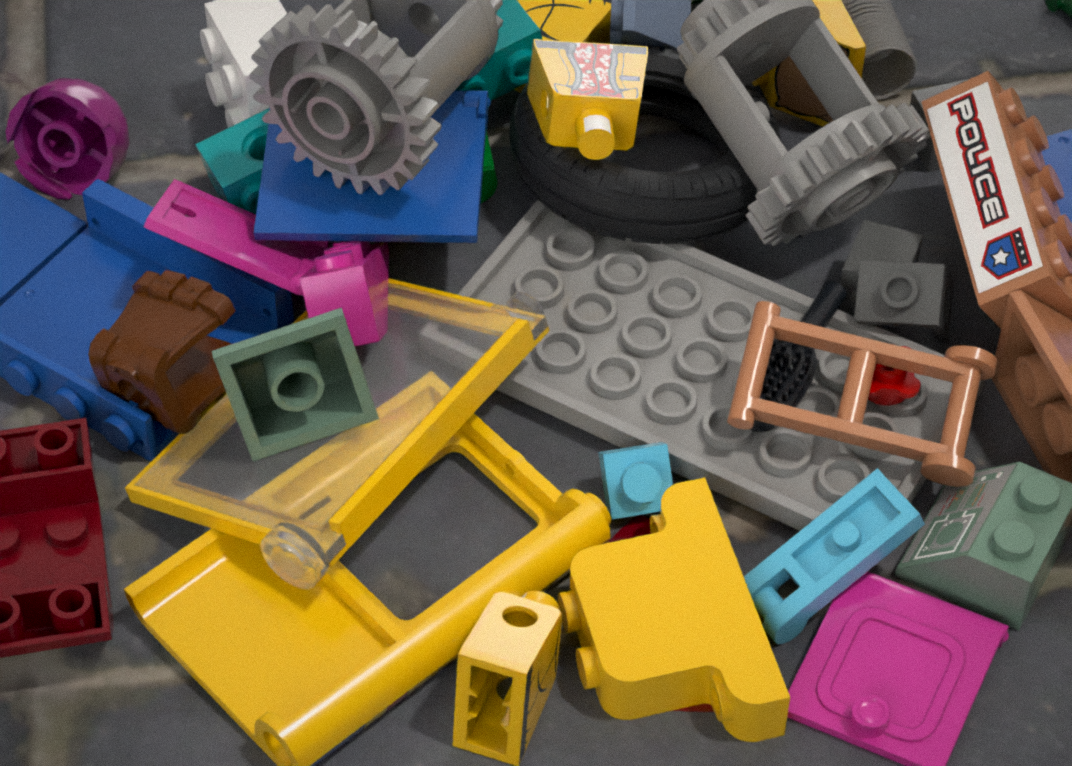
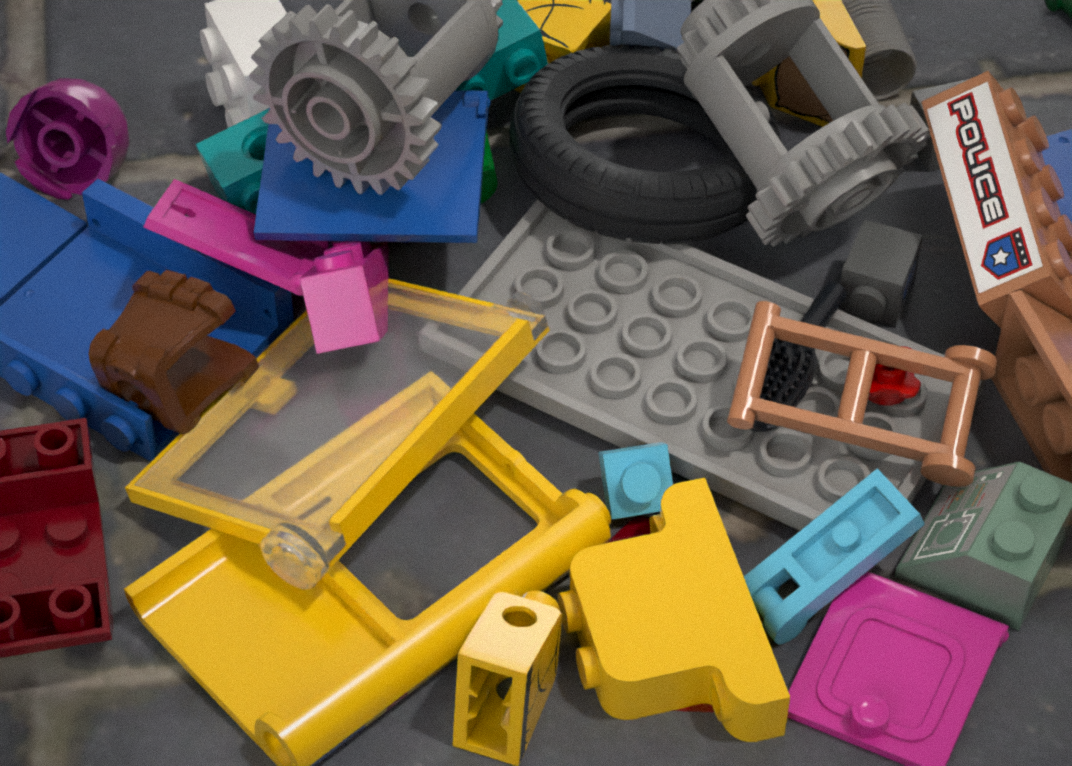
sand green slope [211,308,379,462] -> none
yellow torso [527,39,648,160] -> none
dark grey bracket [854,260,954,342] -> none

